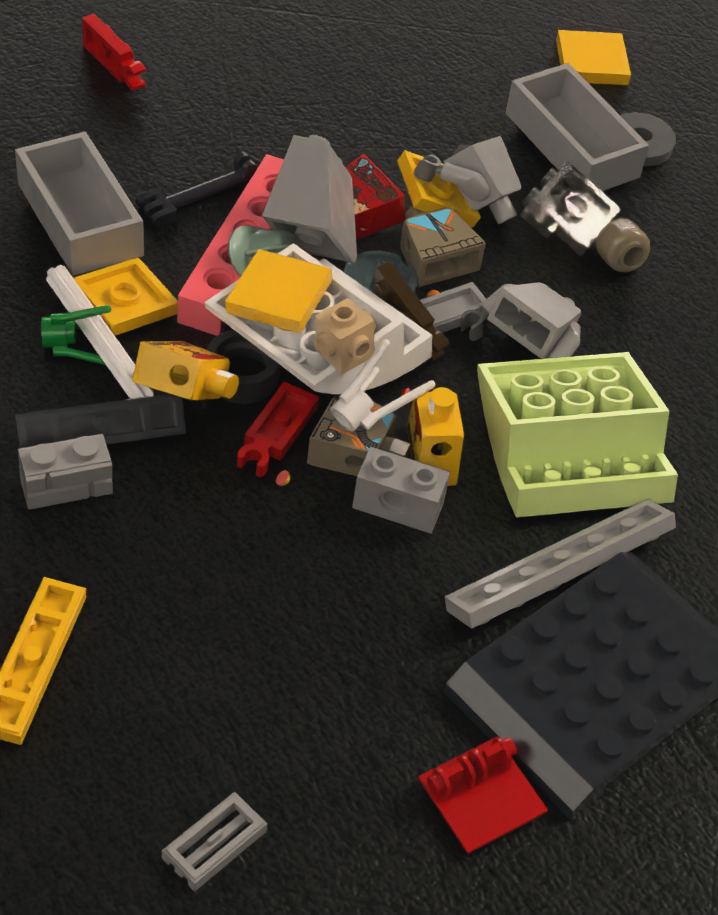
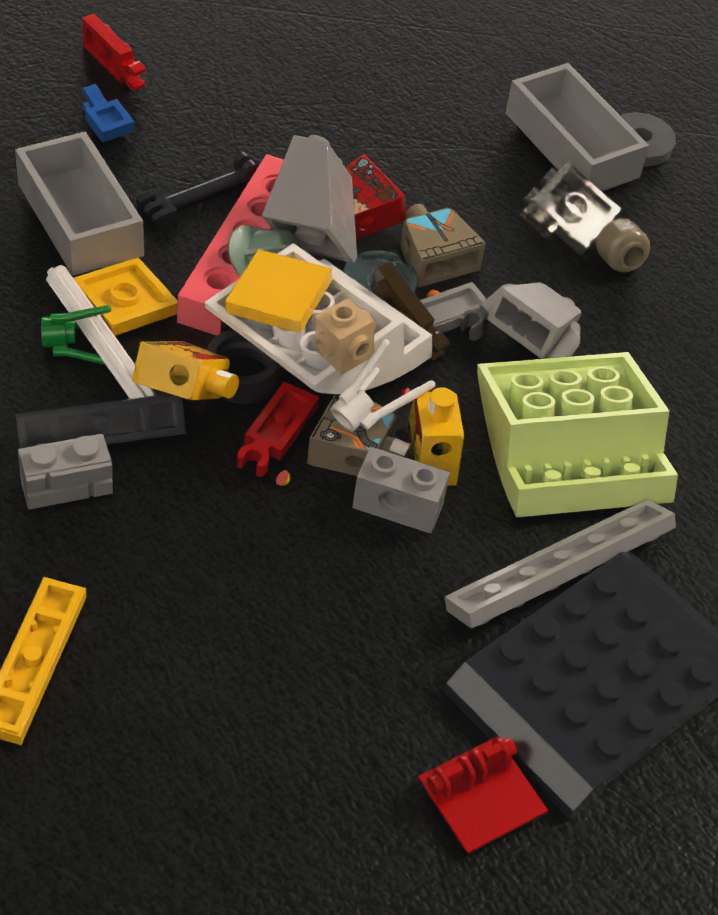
light grey tile [162,792,267,892] -> none
yellow tile [397,150,481,228] -> none
light grey torso [414,136,521,225] -> none
yellow tile [556,30,631,85] -> none
none -> blue plate [83,84,134,143]

